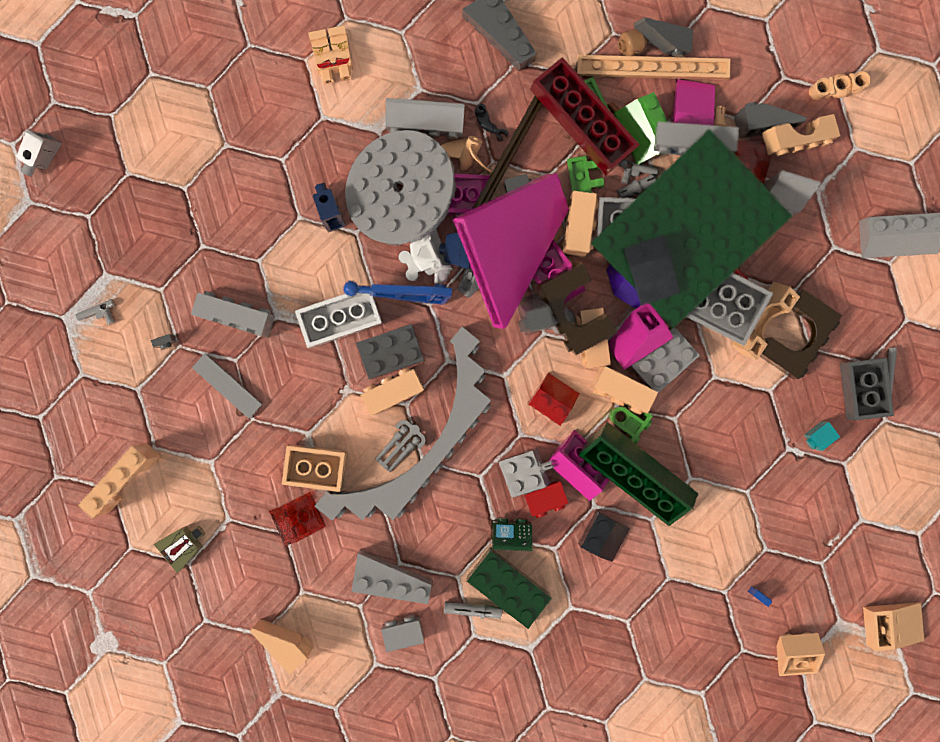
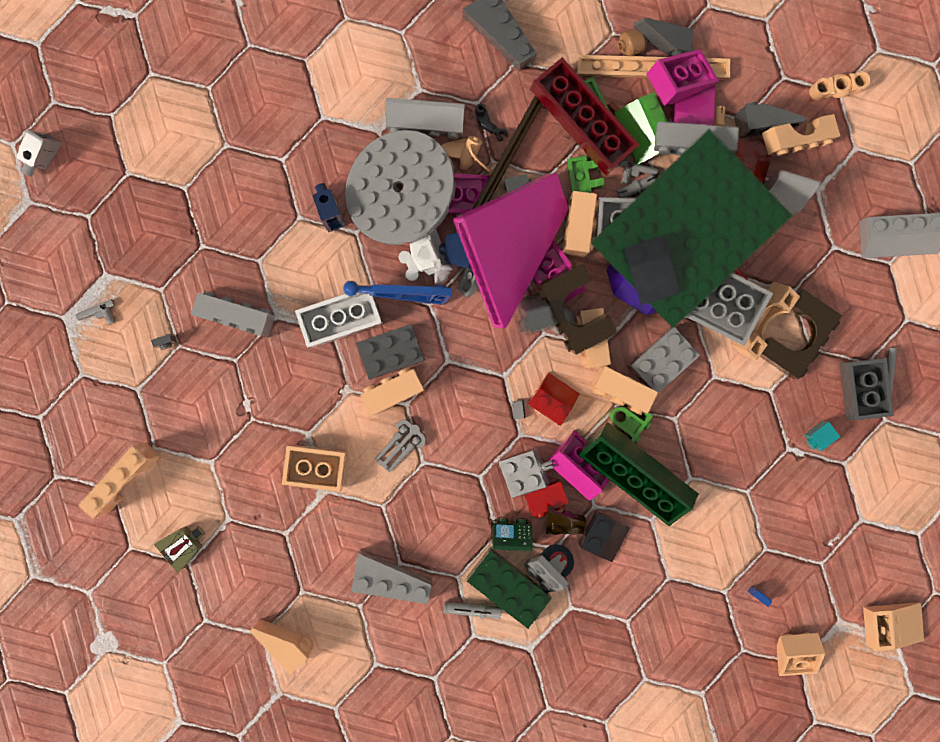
light grey tile [192,353,263,419] -> none
clear red slope [269,492,326,546] -> none
light nougat hips [308,25,353,85] -> none
light grey arch [315,327,491,521] -> none
light grey brick [381,615,425,652] -> none
dark pink slope [608,303,673,370] -> none
none -> light grey piece [512,400,526,420]
none -> light grey plate [524,544,574,592]
none -> dark brown wing [545,506,586,535]
none -> dark pink slope [646,49,719,106]

